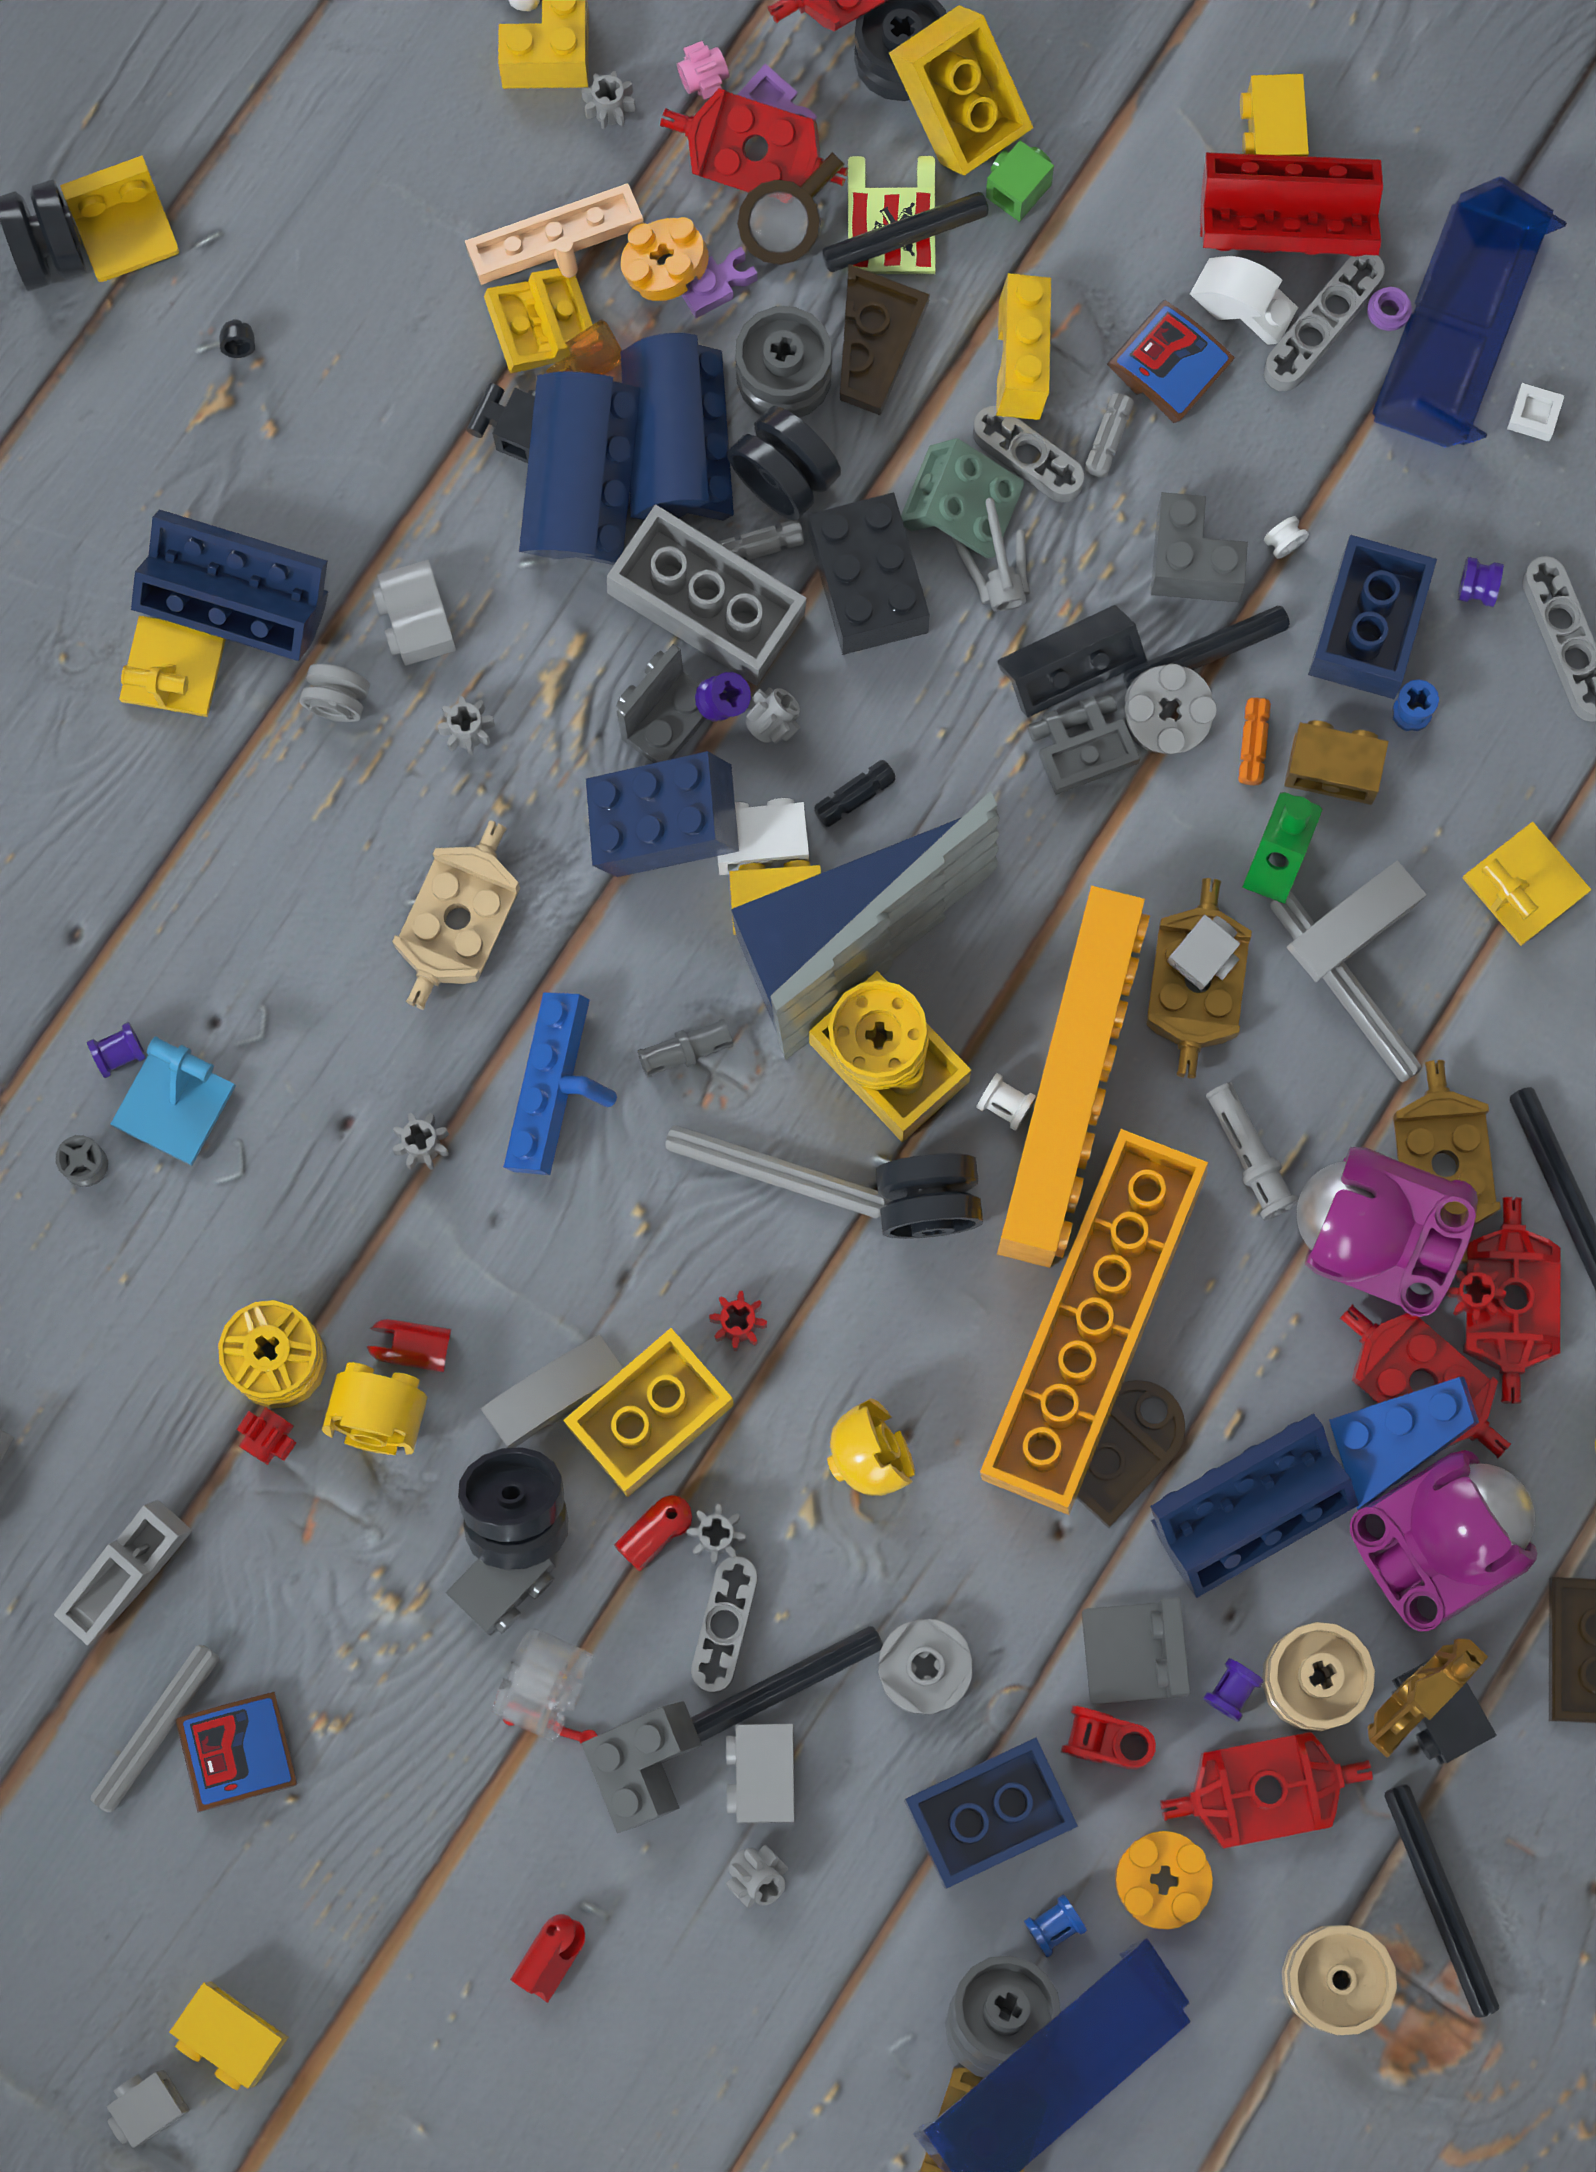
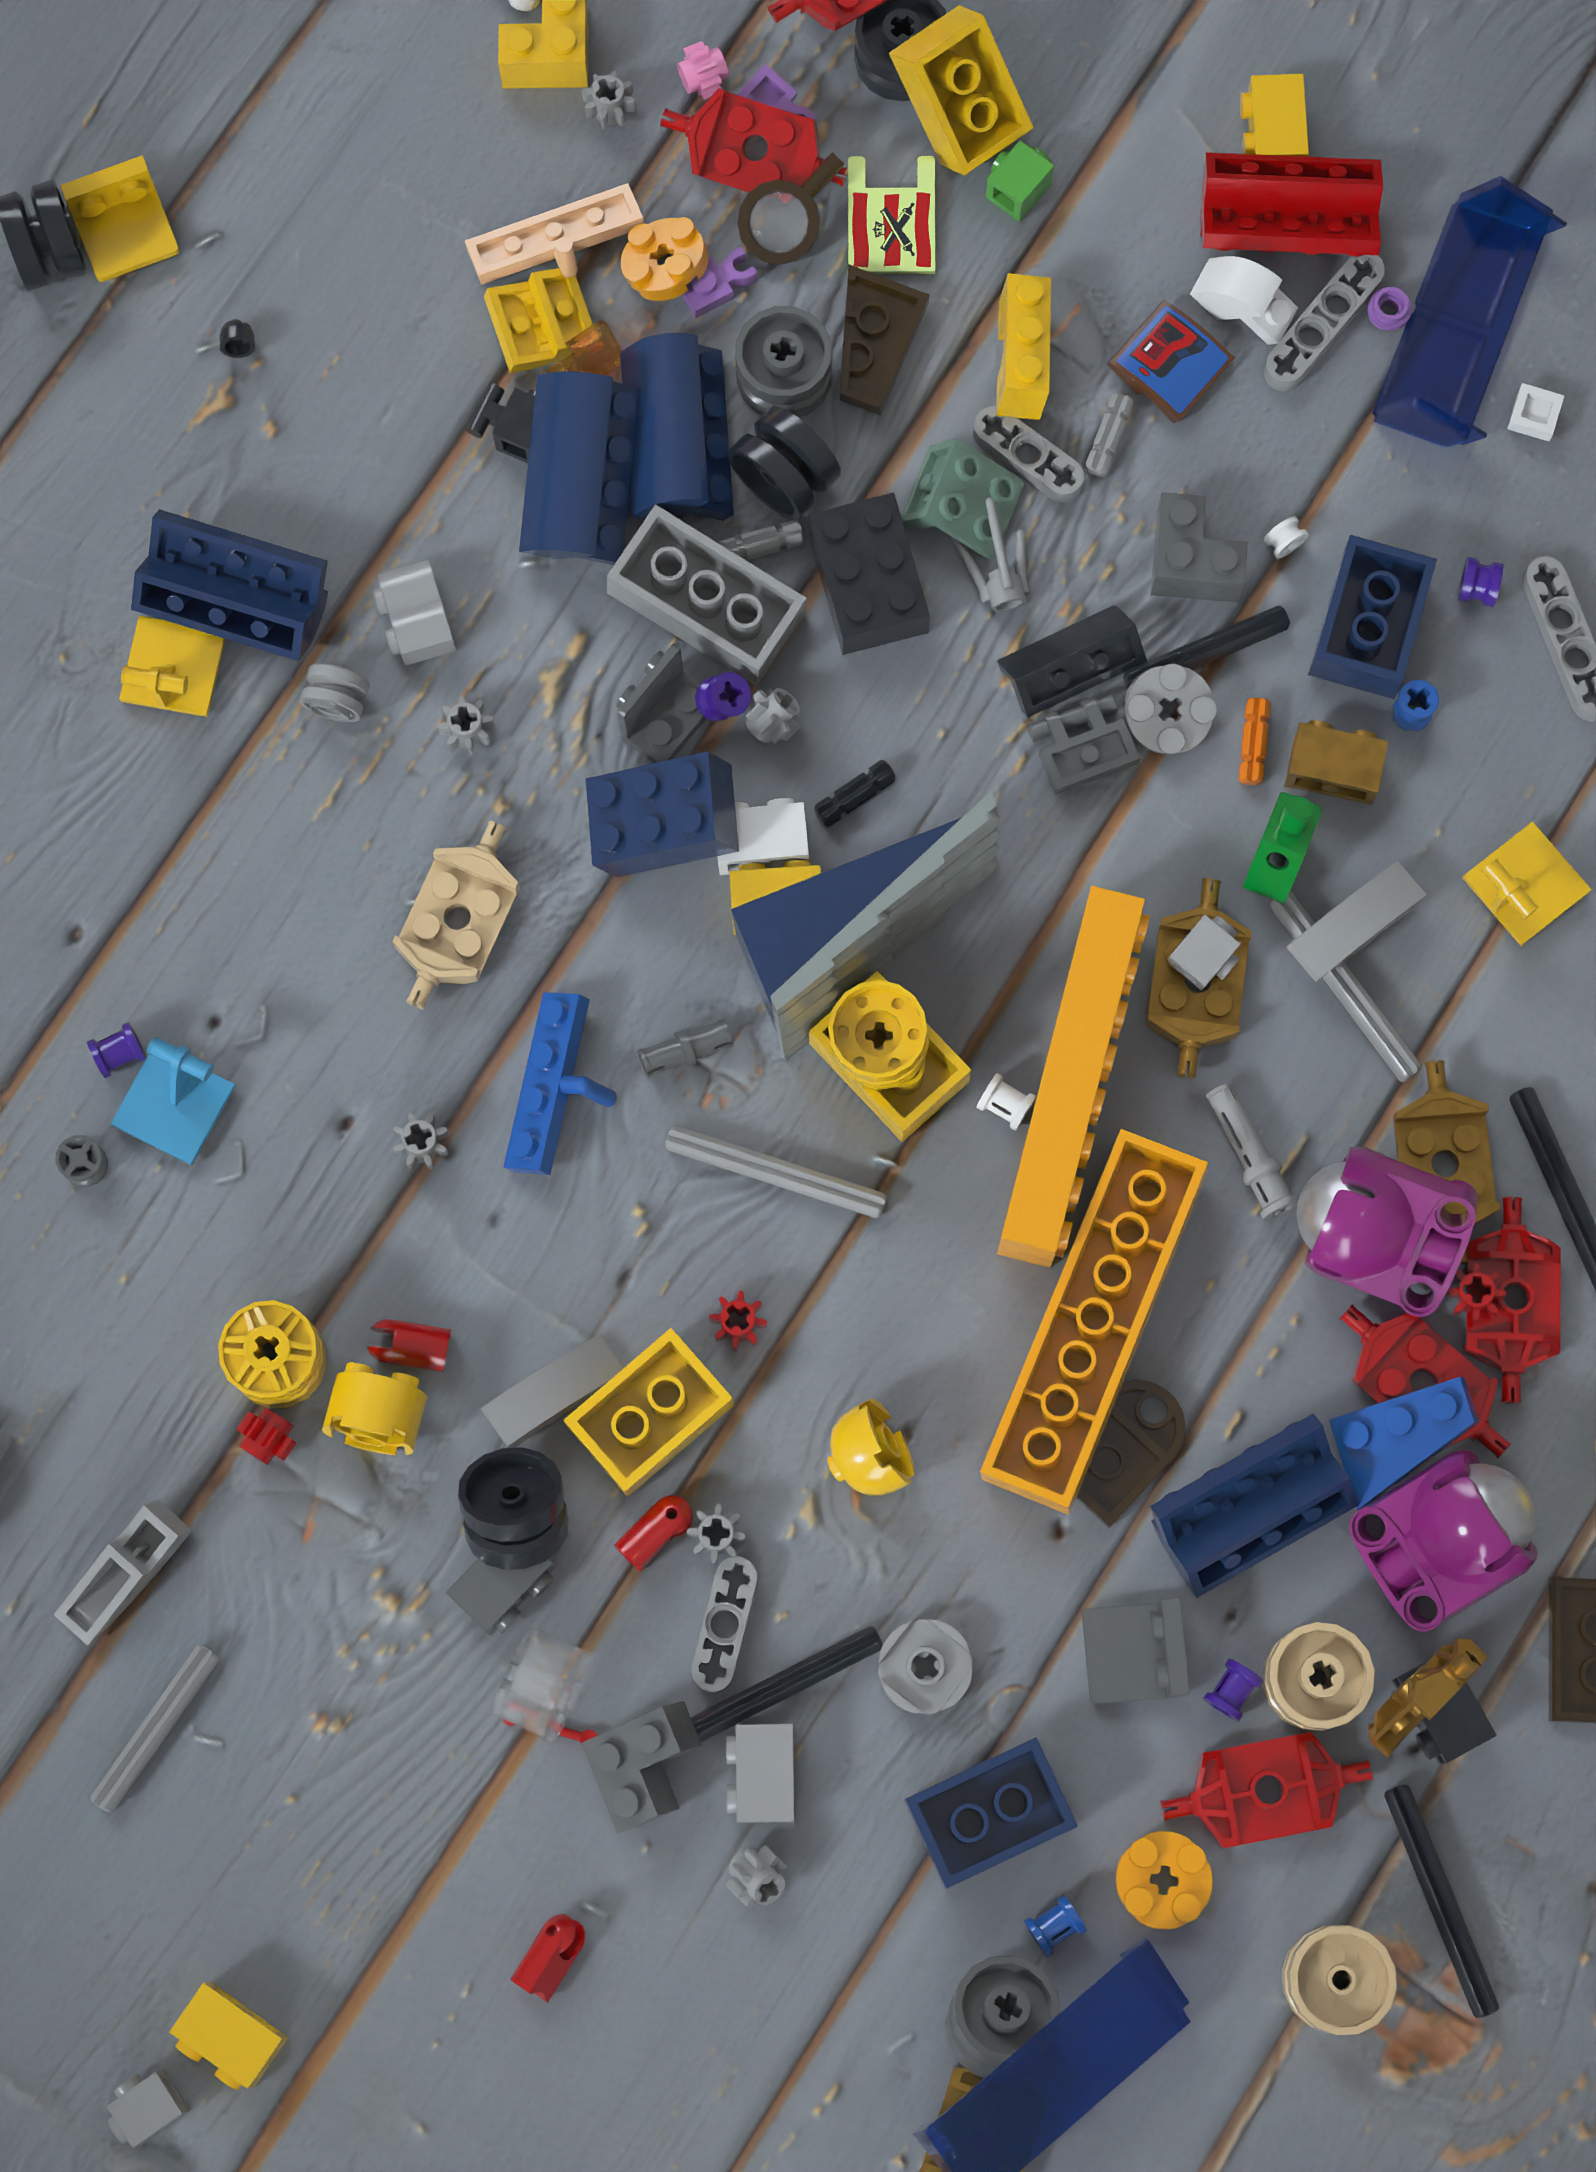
slope [175,1692,297,1813] -> none
black axle [822,192,989,272] -> none
black wheel [876,1153,983,1239] -> none
red piece [1061,1706,1156,1770] -> none

